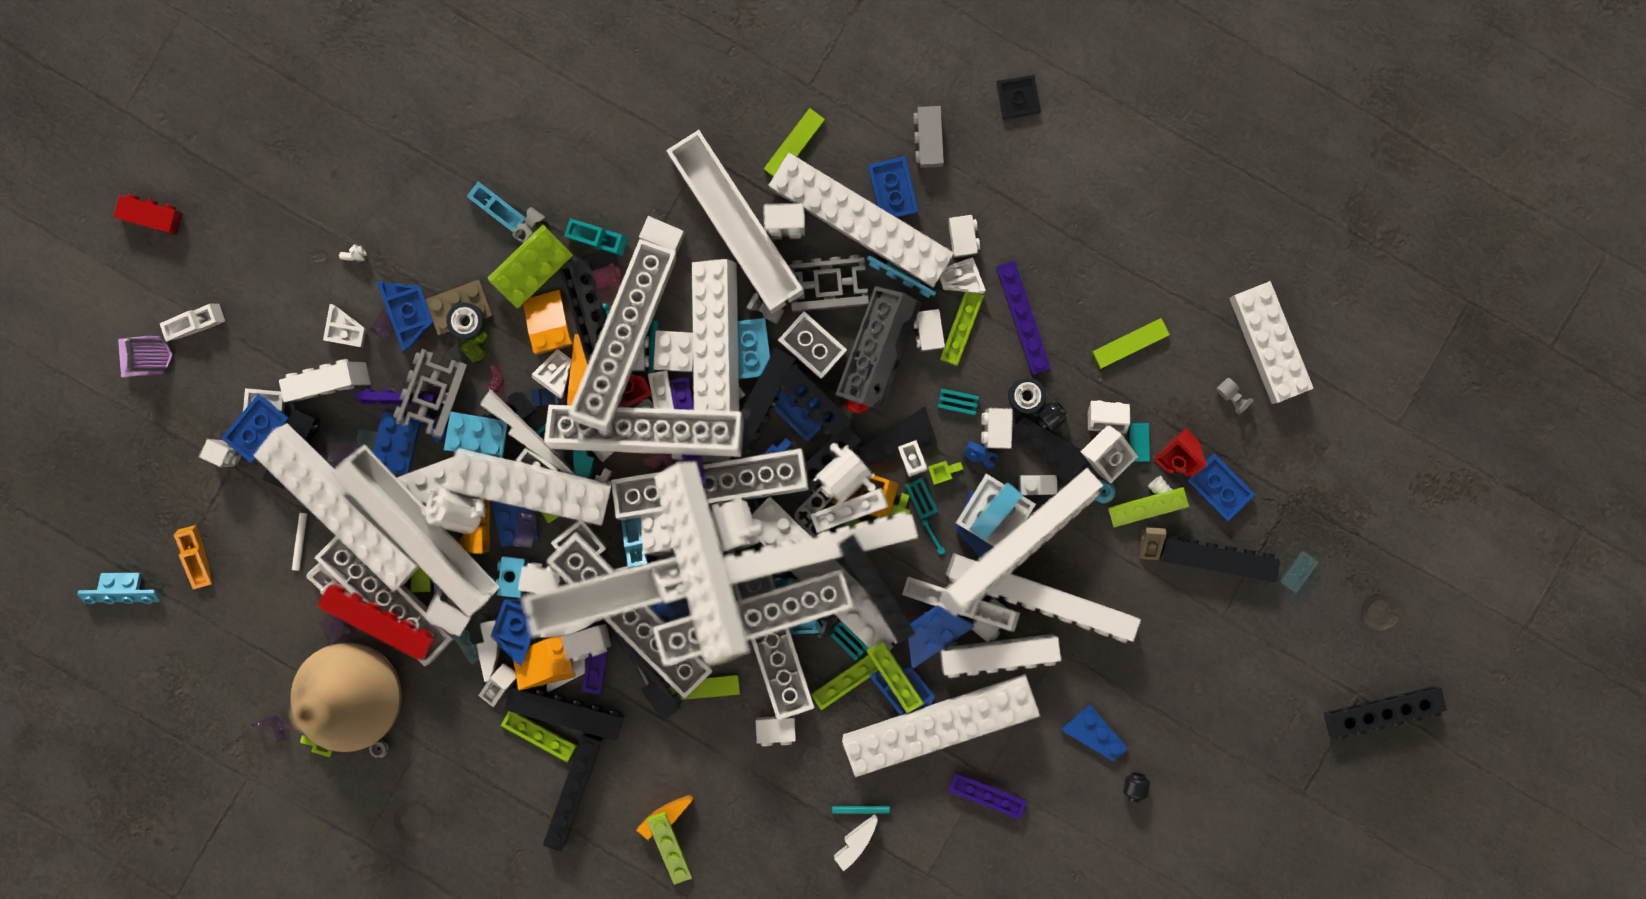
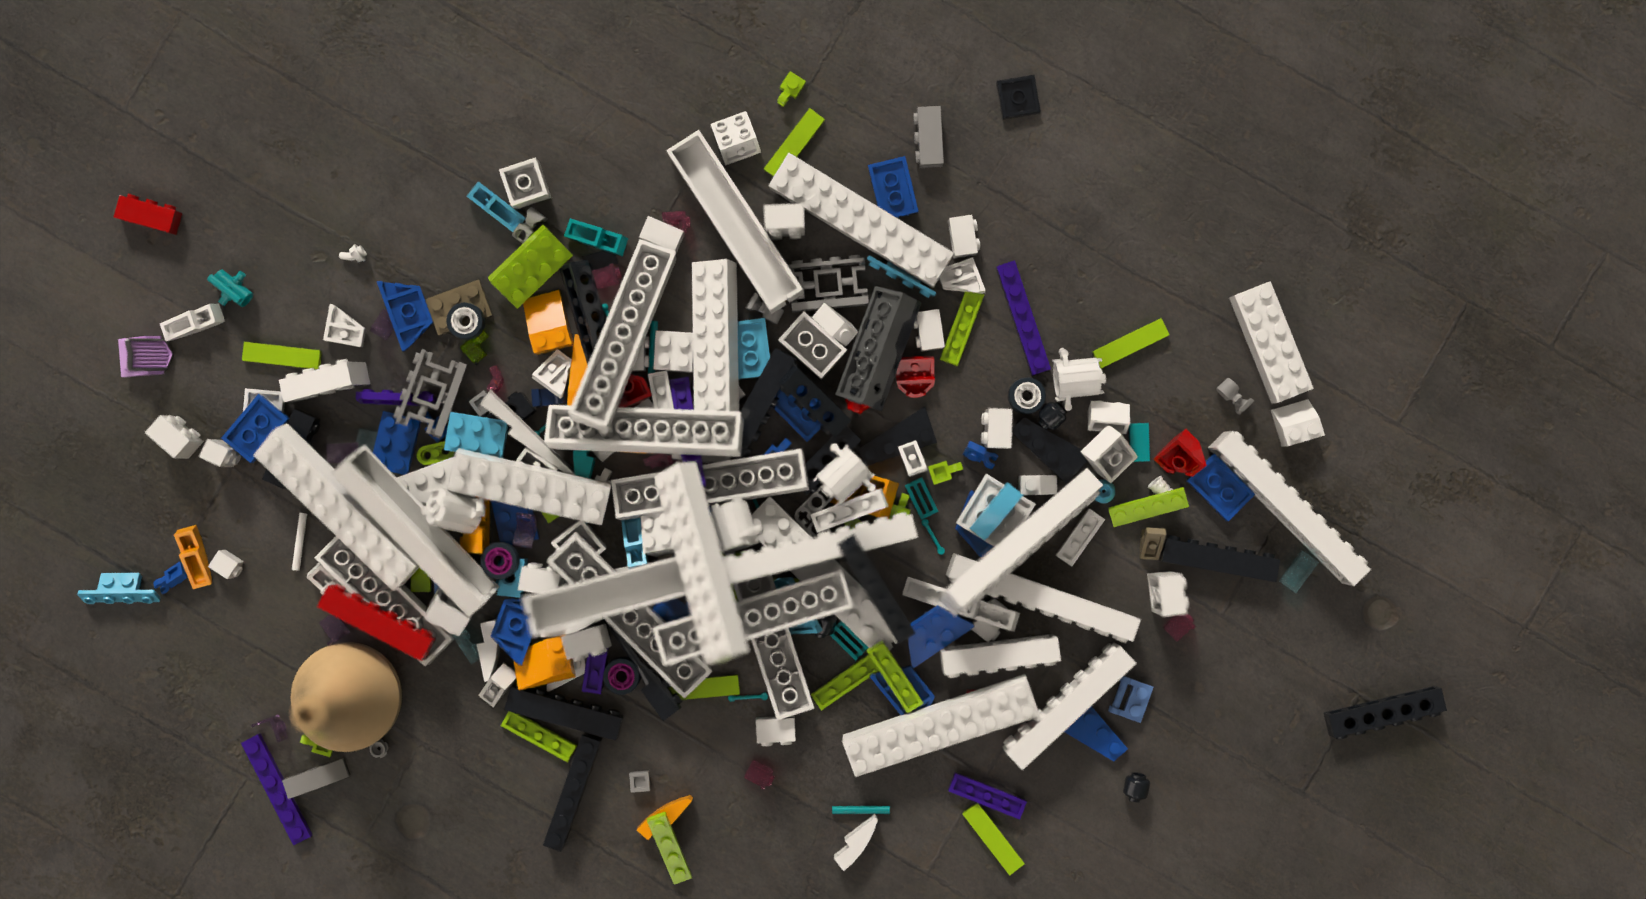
white slope [651,561,687,603] -> none
teal tile [937,389,979,415] -> none
none -> white brick [145,415,204,459]
none -> blue plate [153,562,187,594]
none -> teal pin [207,270,254,307]
none -> white brick [208,550,244,579]
none -> dark purple plate [241,733,312,846]
none -> lime tile [242,342,322,369]
none -> light grey slope [282,758,350,799]
none -> lime plate [417,441,455,465]
none -> light grey plate [468,390,489,417]
none -> wheel [481,542,520,579]
none -> white brick [499,157,551,210]
none -> wheel [603,657,641,695]
none -> light grey plate [629,770,651,792]
none -> clear pink bracket [662,211,691,233]
none -> white bracket [711,112,761,165]
none -> teal hinge [728,692,768,702]
none -> clear pink bracket [744,759,775,790]
none -> lime plate [777,71,806,107]
none -> white slope [812,303,858,346]
none -> red slope [896,356,935,398]
none -> lime tile [962,802,1025,876]
none -> white brick [1002,643,1136,770]
none -> white container [1052,348,1106,411]
none -> white plate [1056,508,1105,566]
none -> medium blue plate [1108,676,1154,723]
none -> white brick [1147,571,1189,616]
none -> clear pink bracket [1163,613,1196,642]
none -> white brick [1208,431,1371,586]
none -> white slope [1271,399,1325,447]

